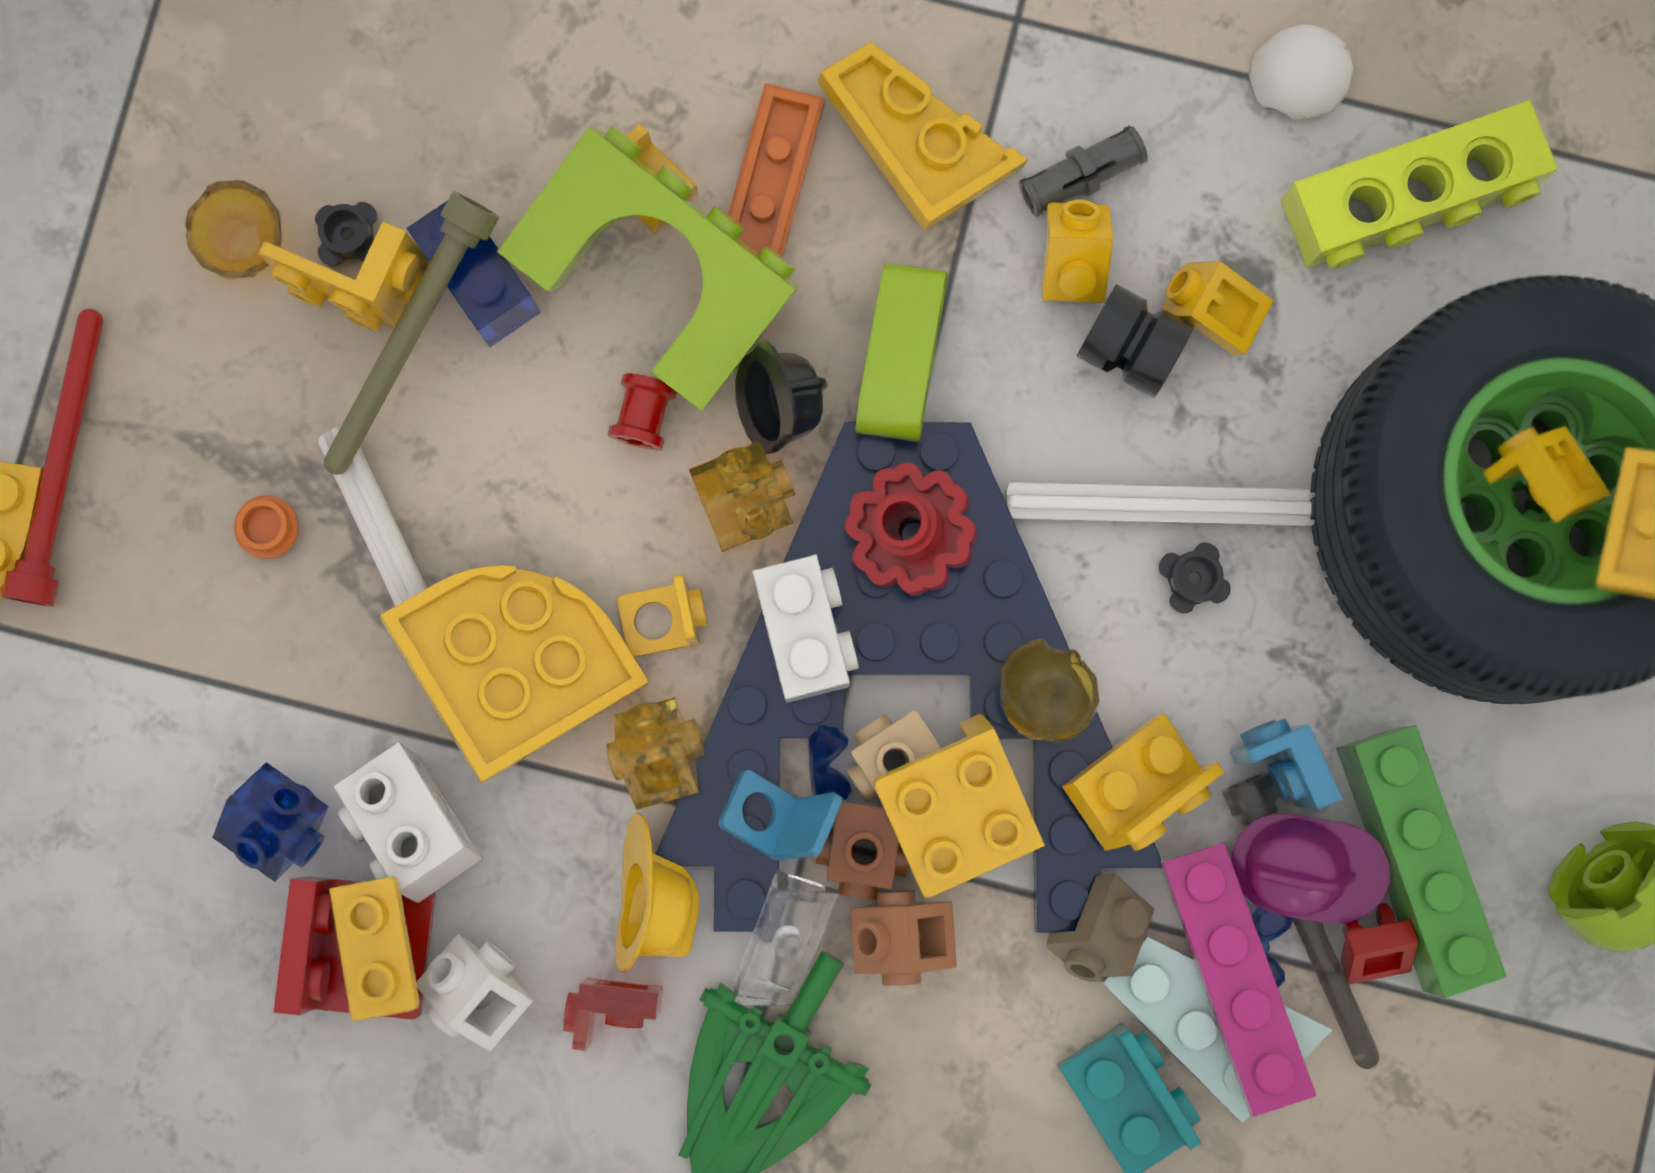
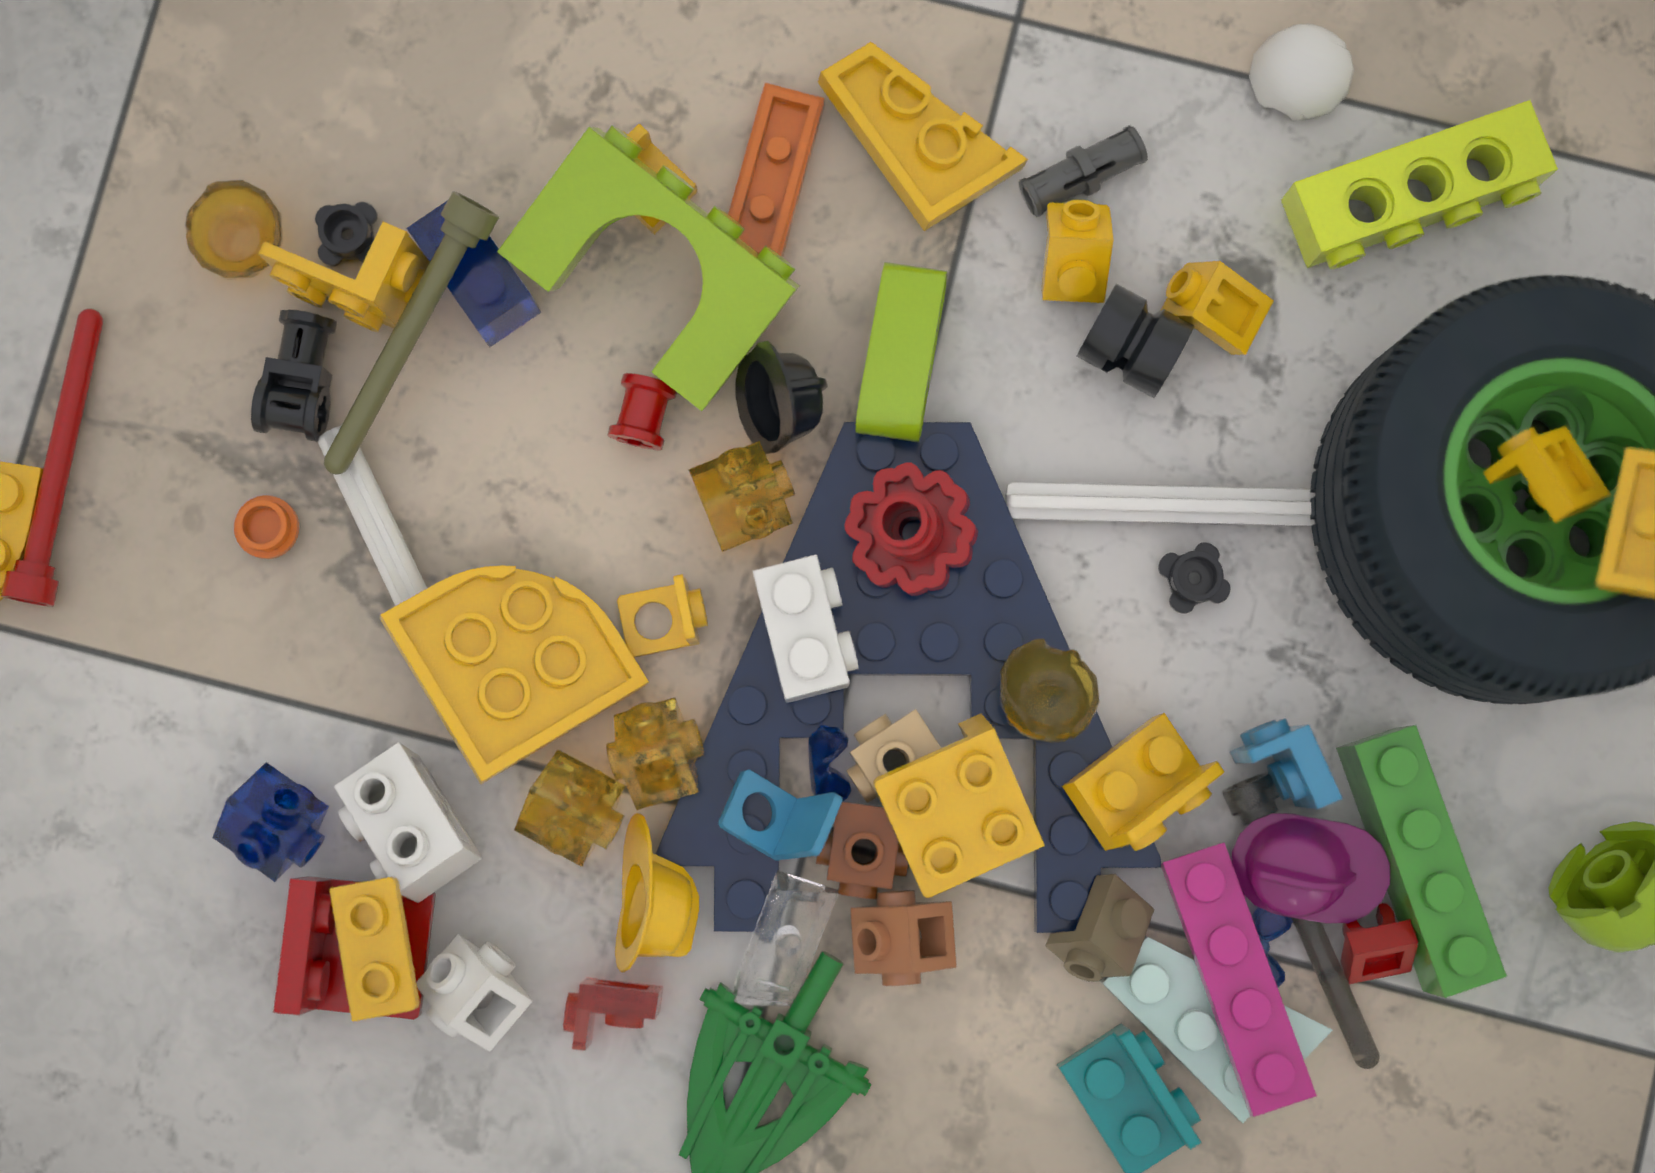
none -> black connector [251,309,337,442]
none -> clear yellow brick [514,749,626,867]

